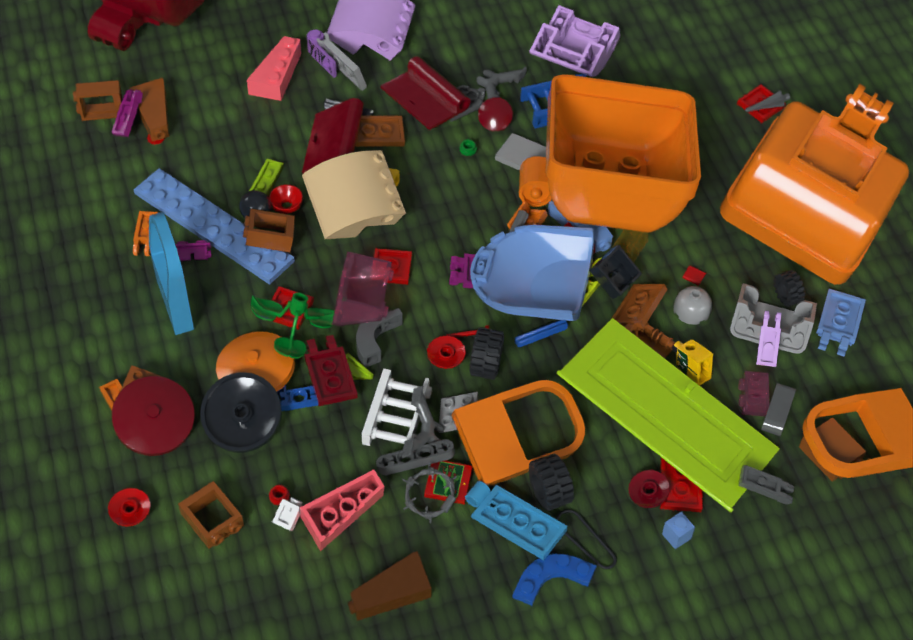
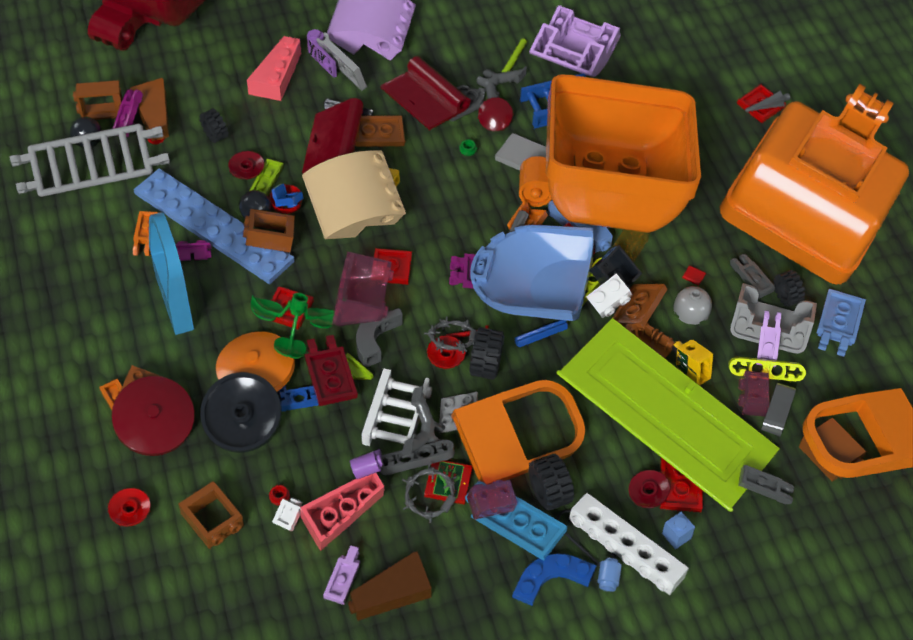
none -> light grey bar [10,124,170,197]
none -> black piece [70,117,102,148]
none -> black tyre [199,108,228,143]
none -> dark red dish [228,151,264,179]
none -> blue bracket [271,184,304,208]
none -> lavender hinge [323,546,360,605]
none -> medium lavender door [350,449,383,479]
none -> dark grey piece [424,316,477,354]
none -> clear pink brick [467,480,517,520]
none -> lime bar [502,38,527,73]
none -> white brick [569,493,689,595]
none -> white bracket [586,274,632,318]
none -> medium blue brick [597,558,622,591]
none -> neon yellow beam [728,357,806,381]
none -> dark grey hinge [730,253,775,299]

